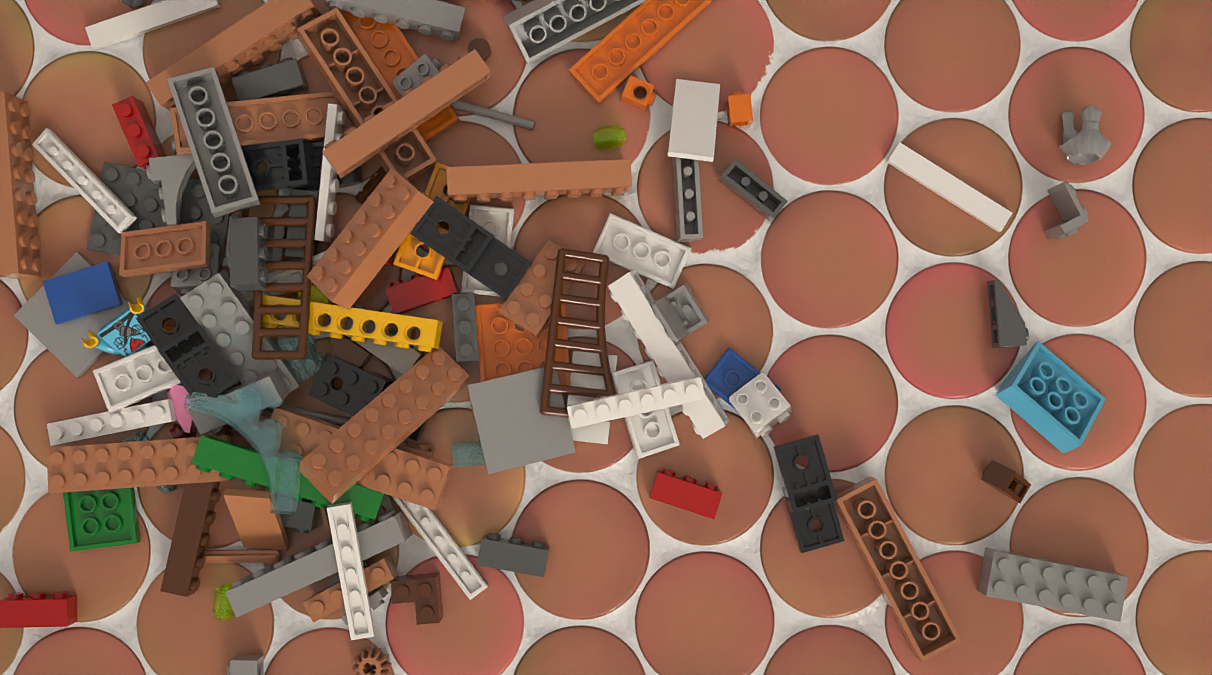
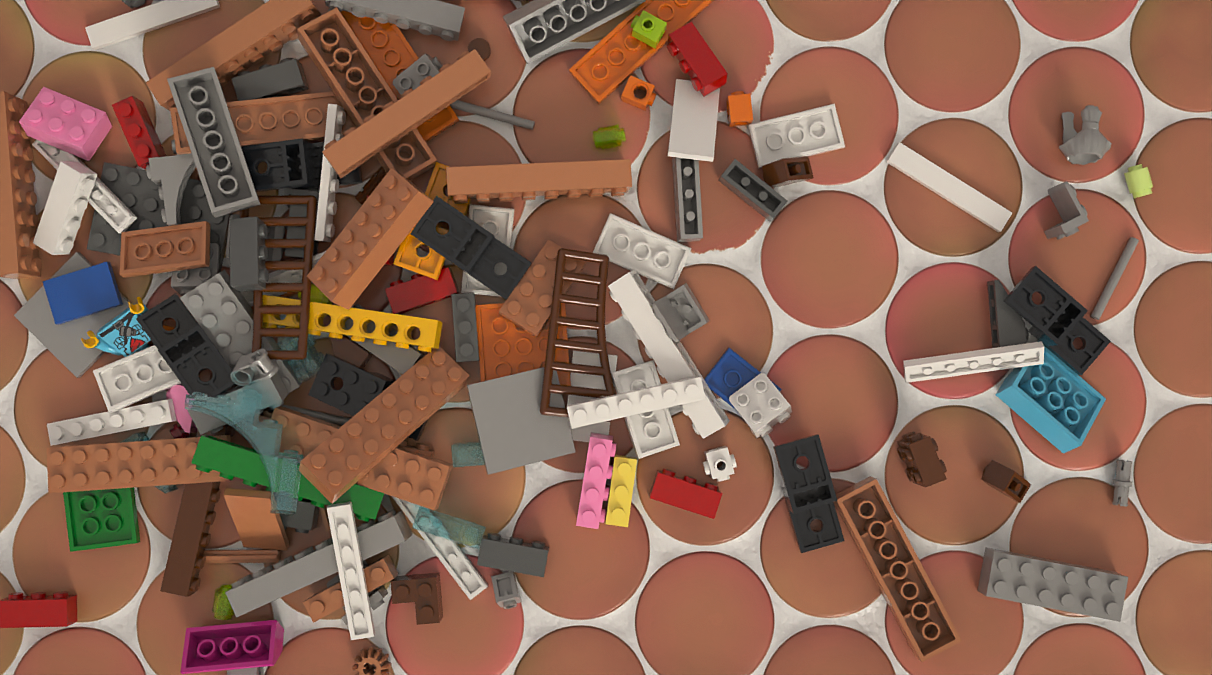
none -> bright pink brick [19,87,112,161]
none -> white brick [33,161,97,255]
none -> dark pink slope [180,620,284,674]
none -> light grey piece [231,348,279,386]
none -> clear light blue slope [412,506,486,550]
none -> light grey bracket [491,571,522,609]
none -> bright pink brick [576,432,617,529]
none -> light yellow arch [605,455,637,527]
none -> lime brick [630,10,667,49]
none -> red brick [667,22,728,97]
none -> white brick [703,446,737,482]
none -> white tile [748,104,845,169]
none -> reddish brown slope [762,157,814,187]
none -> reddish brown brick [897,432,947,488]
none -> white plate [903,341,1044,383]
none -> black bracket [1003,266,1111,375]
none -> light grey bar [1091,237,1139,320]
none -> light grey pin [1112,460,1132,506]
none -> yellowish green brick [1124,164,1153,198]

